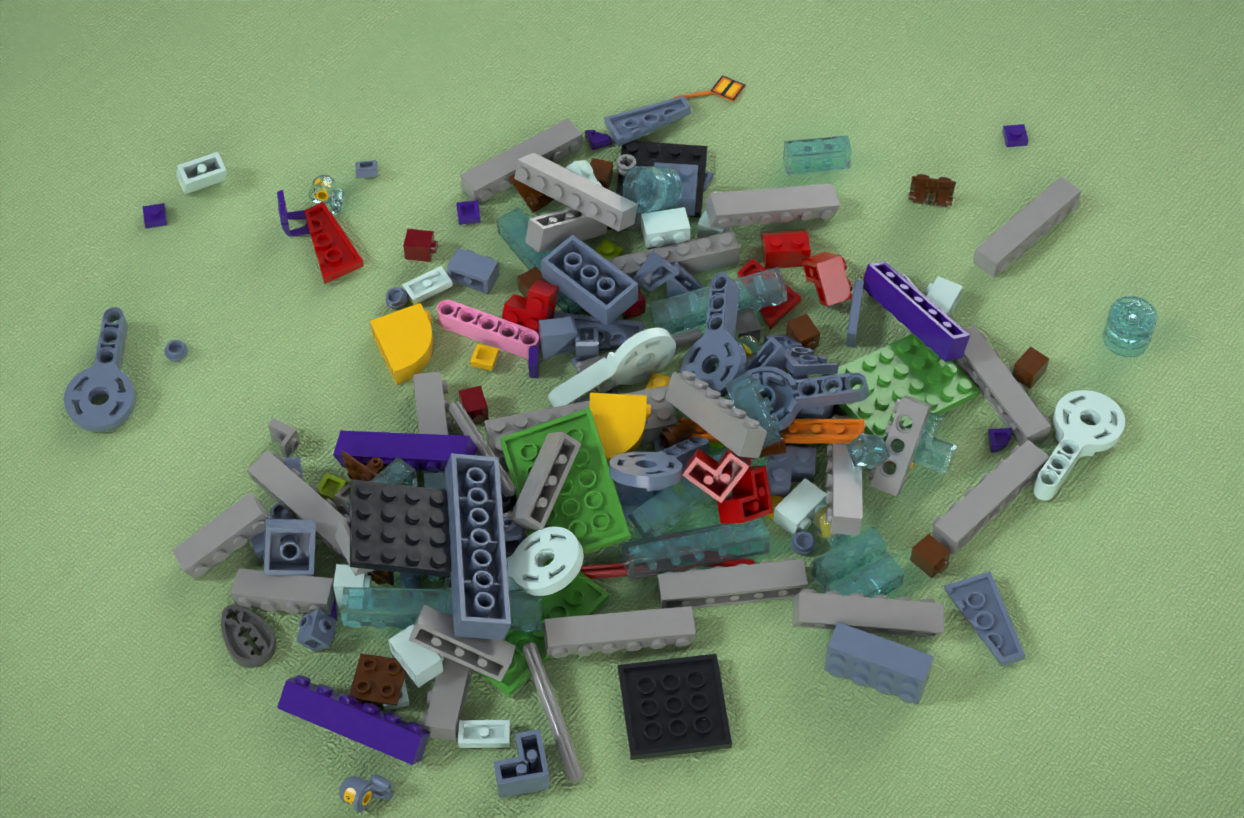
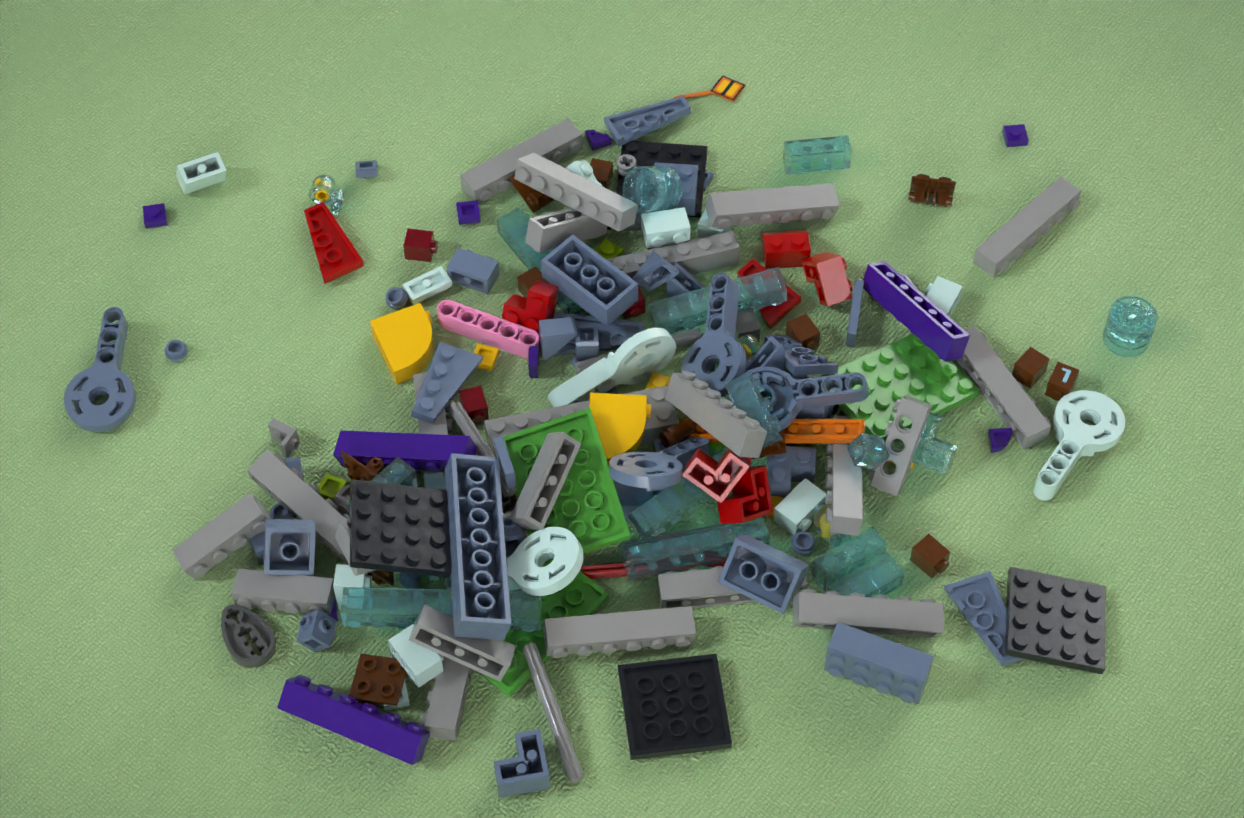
dark purple piece [277,190,310,237] -> none
sand blue piece [339,774,394,813] -> none
light aqua plate [458,720,510,748] -> none
light grey brick [932,440,1050,555] -> none
none -> sand blue wing [411,342,483,424]
none -> sand blue tile [493,436,516,489]
none -> sand blue slope [718,533,810,614]
none -> plate [1005,567,1106,674]
none -> reddish brown brick [1045,362,1079,401]

